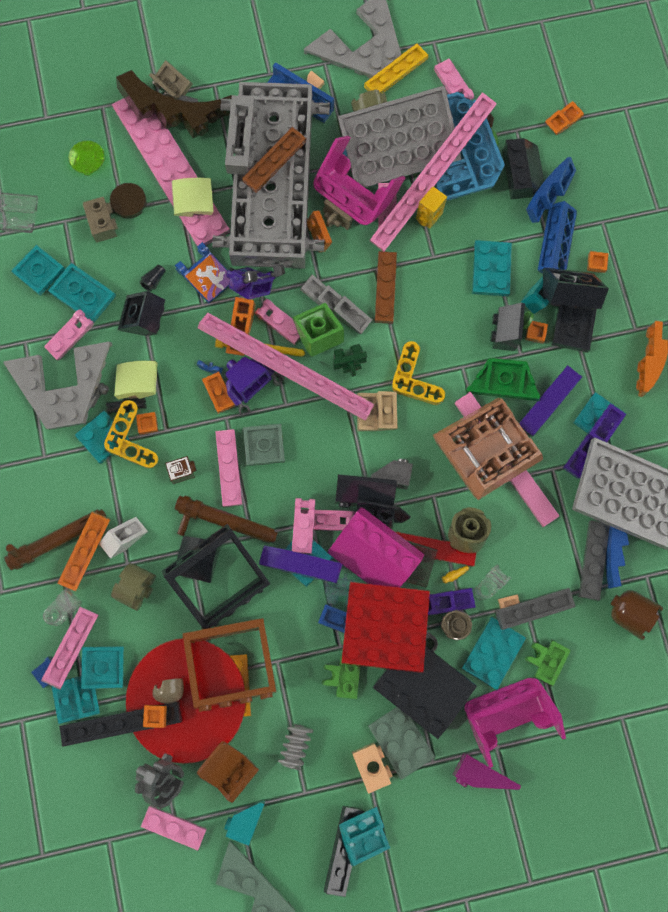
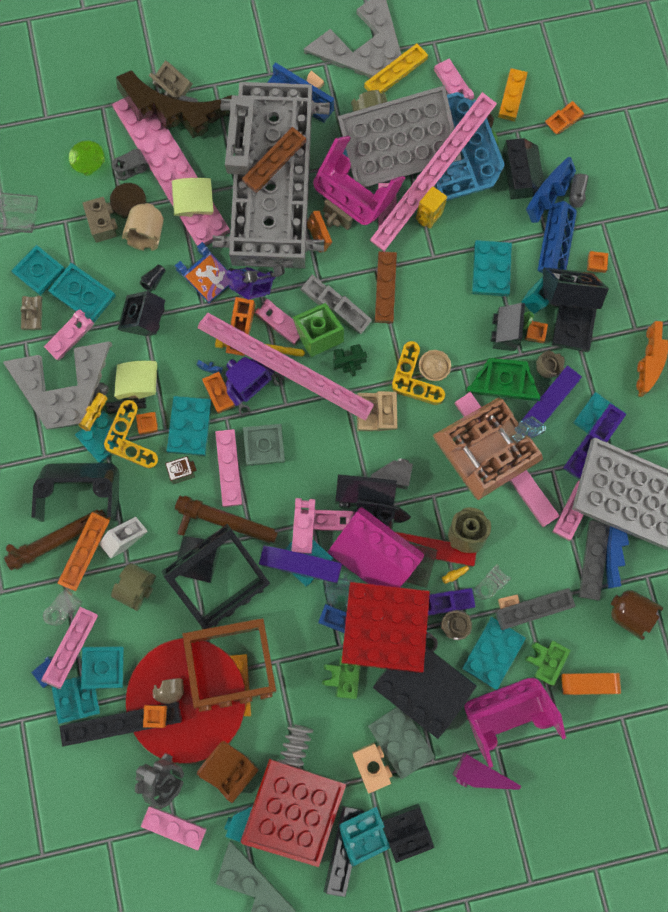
none -> dark tan hips [21,296,42,330]
none -> black windscreen [31,463,120,522]
none -> yellow pin [79,393,108,431]
none -> dark grey piece [112,149,149,181]
none -> tan cylinder [122,203,164,251]
none -> teal plate [167,396,212,456]
none -> red plate [240,759,346,867]
none -> black slope [381,804,435,863]
none -> tan hat [419,350,451,381]
none -> light orange plate [498,68,528,122]
none -> clear light blue plate [511,416,546,442]
none -> dark tan hair [536,350,565,378]
none -> bright pink plate [552,481,583,541]
none -> orange beam [562,673,621,695]
none -> dark grey piece [569,174,589,208]

